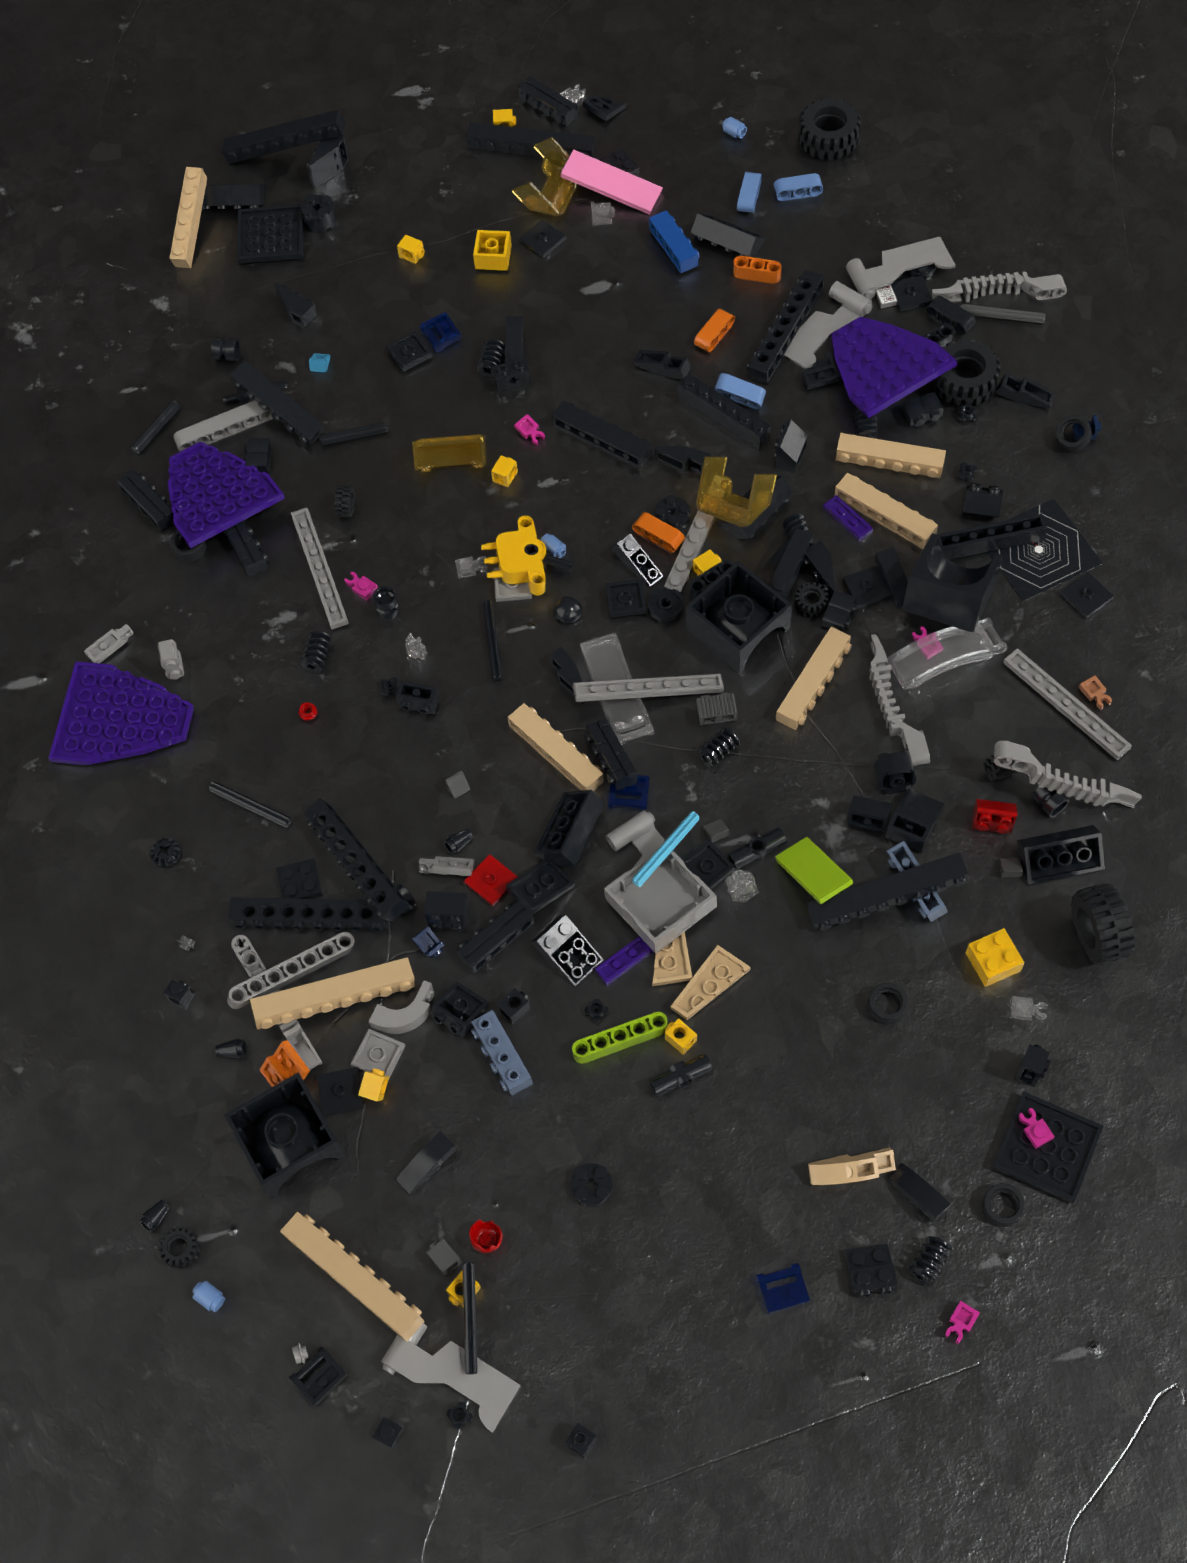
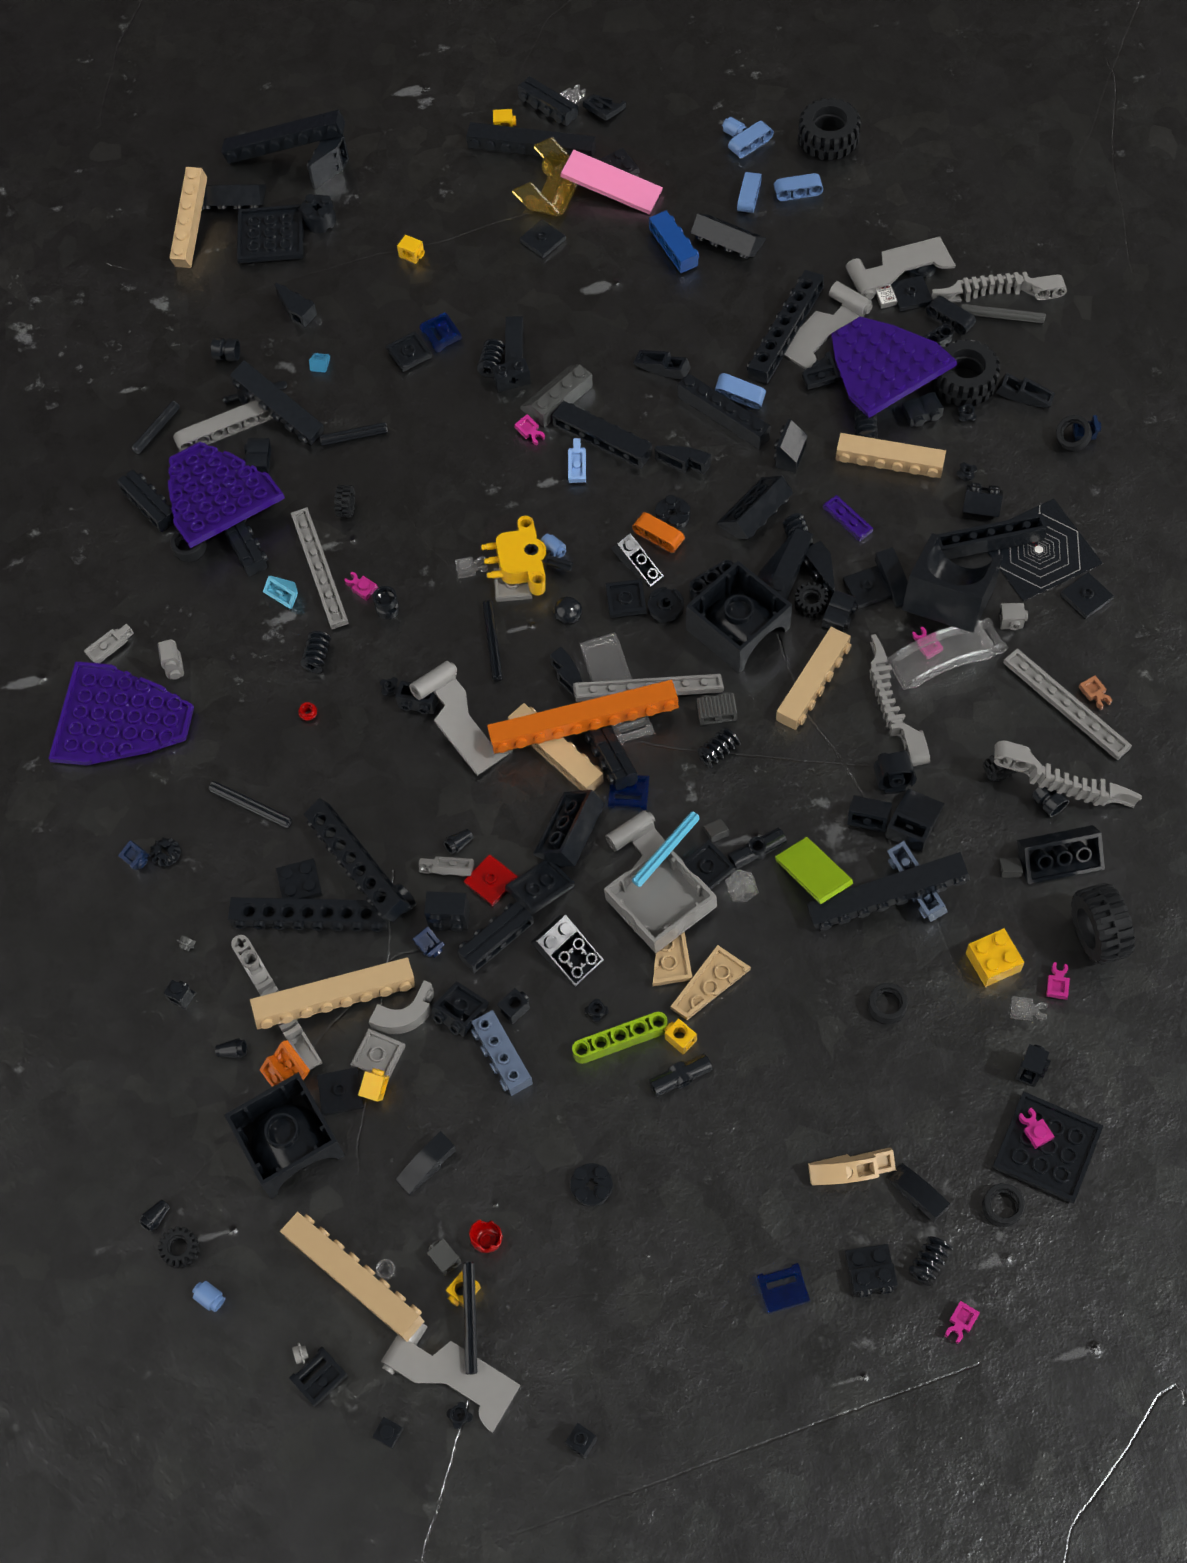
light grey beam [227,932,354,1009] -> none
clear plate [405,633,427,660] -> none
clear yellow windscreen [412,434,487,472] -> none
dark grey slope [445,771,470,798] -> none
yellow brick [473,230,512,271] -> none
yellow brick [491,455,518,487] -> none
clear brick [591,202,615,226] -> none
dark purple tile [595,936,654,985] -> none
light grey plate [664,474,731,594] -> none
yellow brick [693,549,722,576] -> none
orange beam [694,309,735,352] -> none
clear yellow windscreen [696,457,777,527] -> none
orange beam [733,256,781,284] -> none
tan brick [834,472,938,549] -> none
red slope [972,799,1017,834] -> none
none -> dark blue bracket [118,840,149,870]
none -> medium azure slope [263,576,298,609]
none -> clear bush [376,1259,397,1280]
none -> light grey door [409,661,513,776]
none -> orange brick [487,679,679,754]
none -> dark grey slope [520,365,593,428]
none -> light blue hinge [568,438,586,483]
none -> medium blue beam [728,121,774,158]
none -> light grey brick [999,603,1028,630]
none -> dark pink plate [1046,962,1070,1000]

